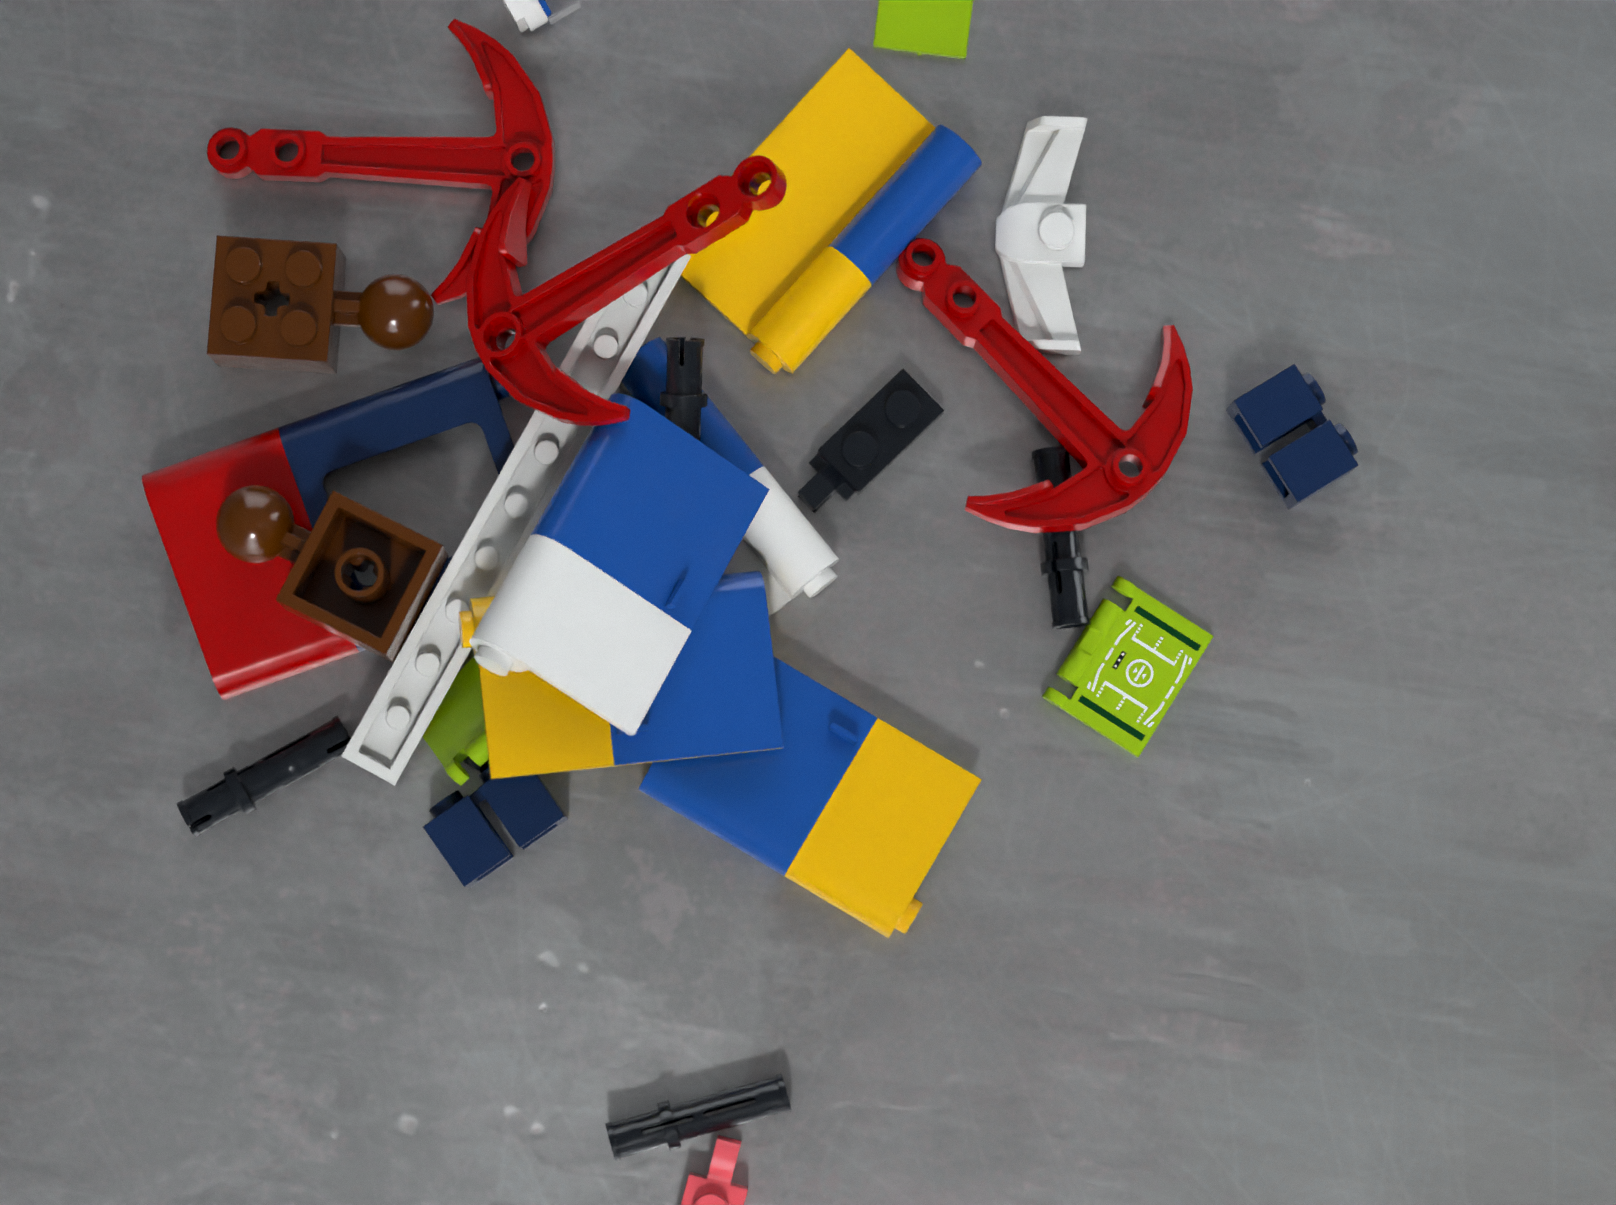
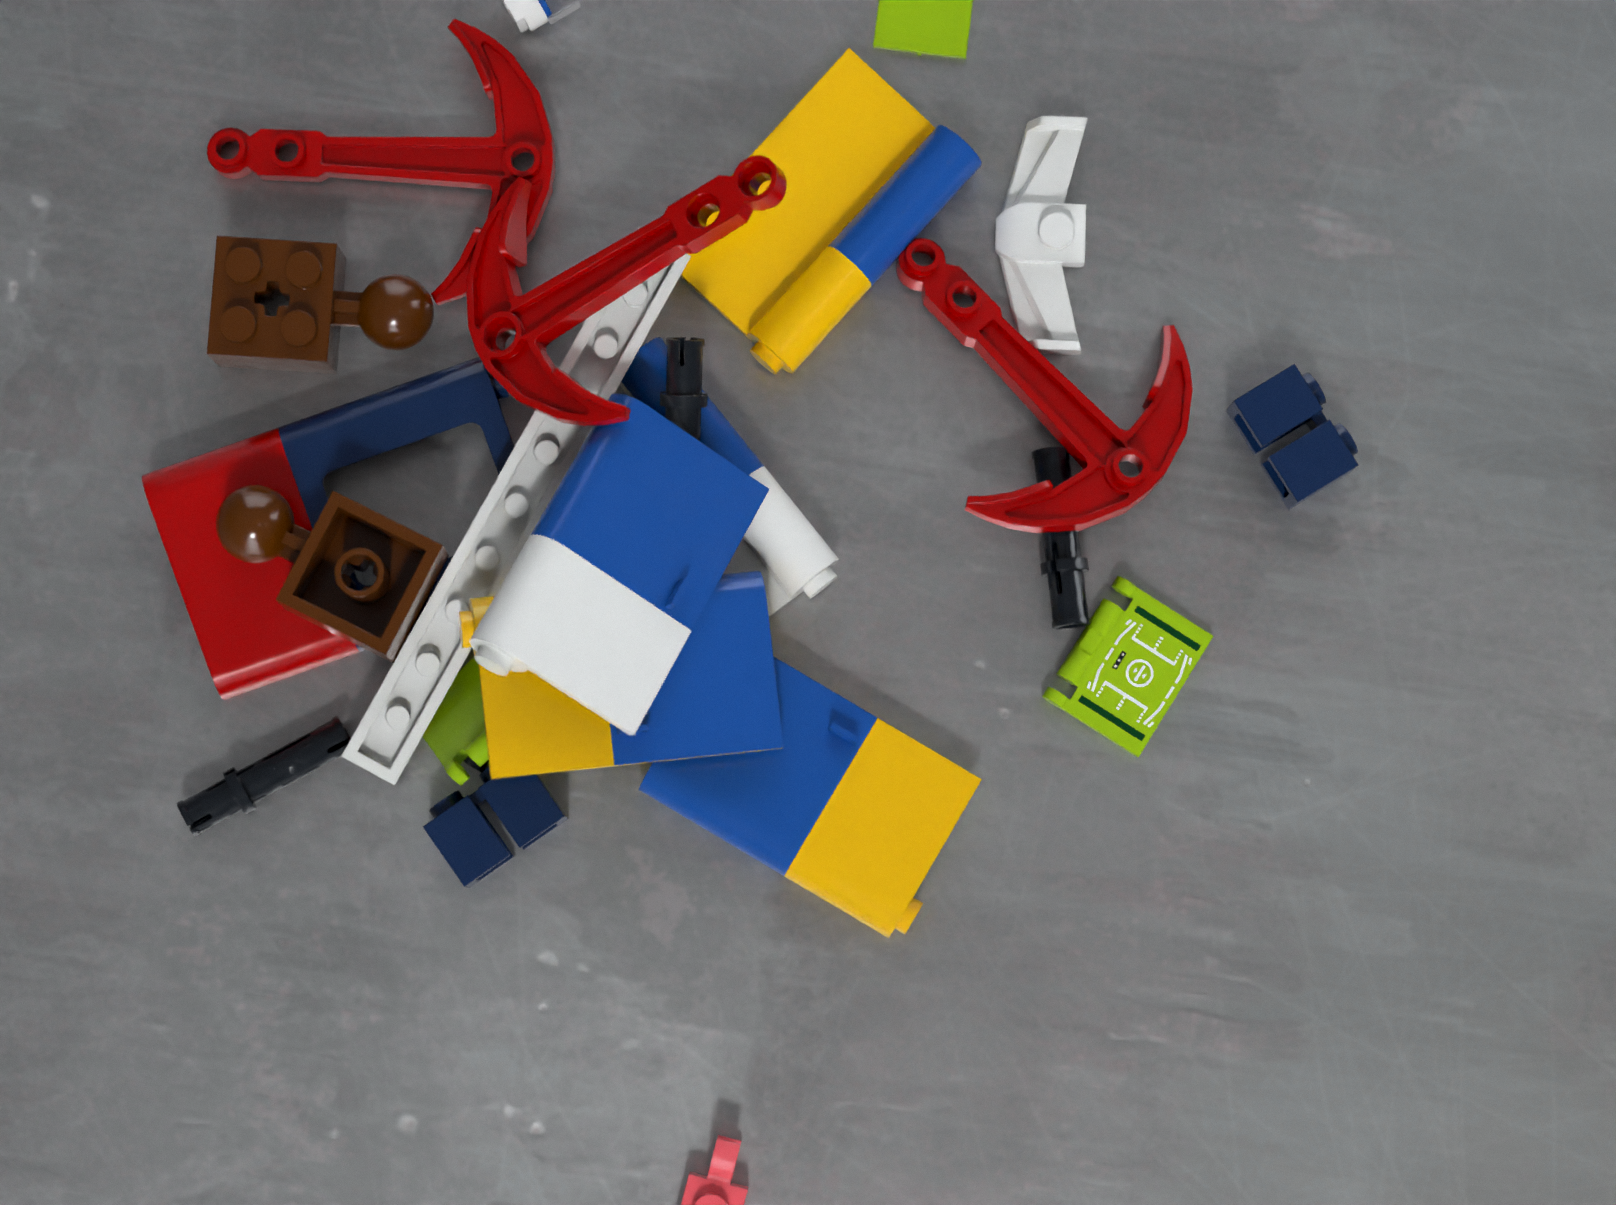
black pin [605,1074,792,1161] -> none
black hinge [798,369,944,513] -> none

